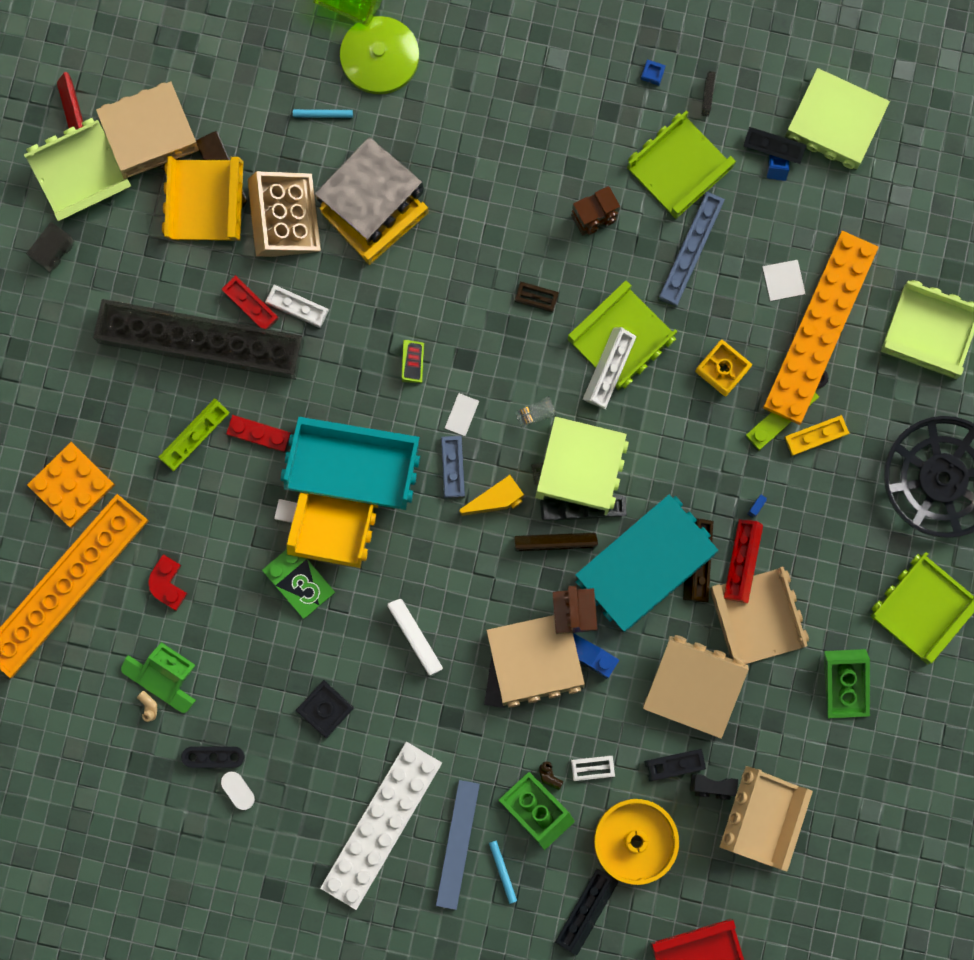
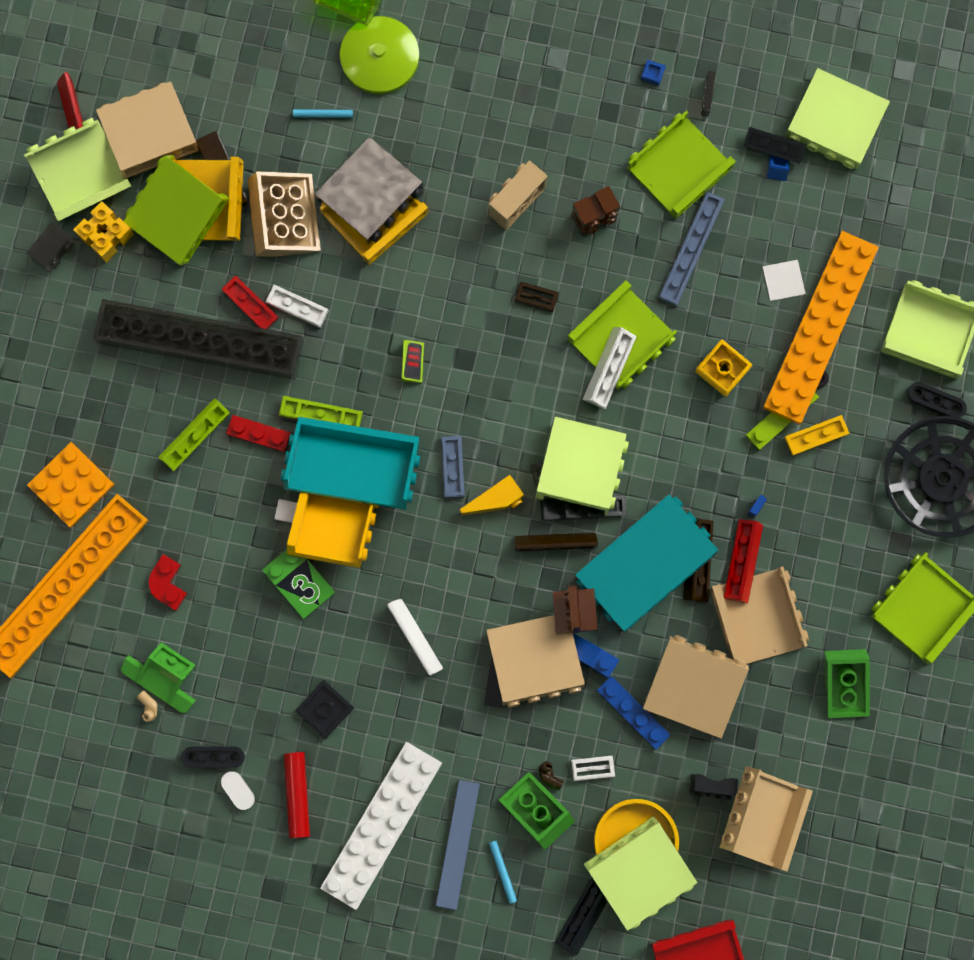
white sticker [445,393,479,436] -> none
clear leg [515,396,556,428] -> none
black plate [644,749,706,782] -> none
none -> yellow brick [73,201,134,263]
none -> lime panel [124,155,229,265]
none -> lime plate [279,396,363,427]
none -> red brick [283,752,310,838]
none -> tan brick [489,160,548,231]
none -> yellowish green panel [584,817,697,931]
none -> blue plate [597,676,670,750]
none -> black plate [907,382,967,418]

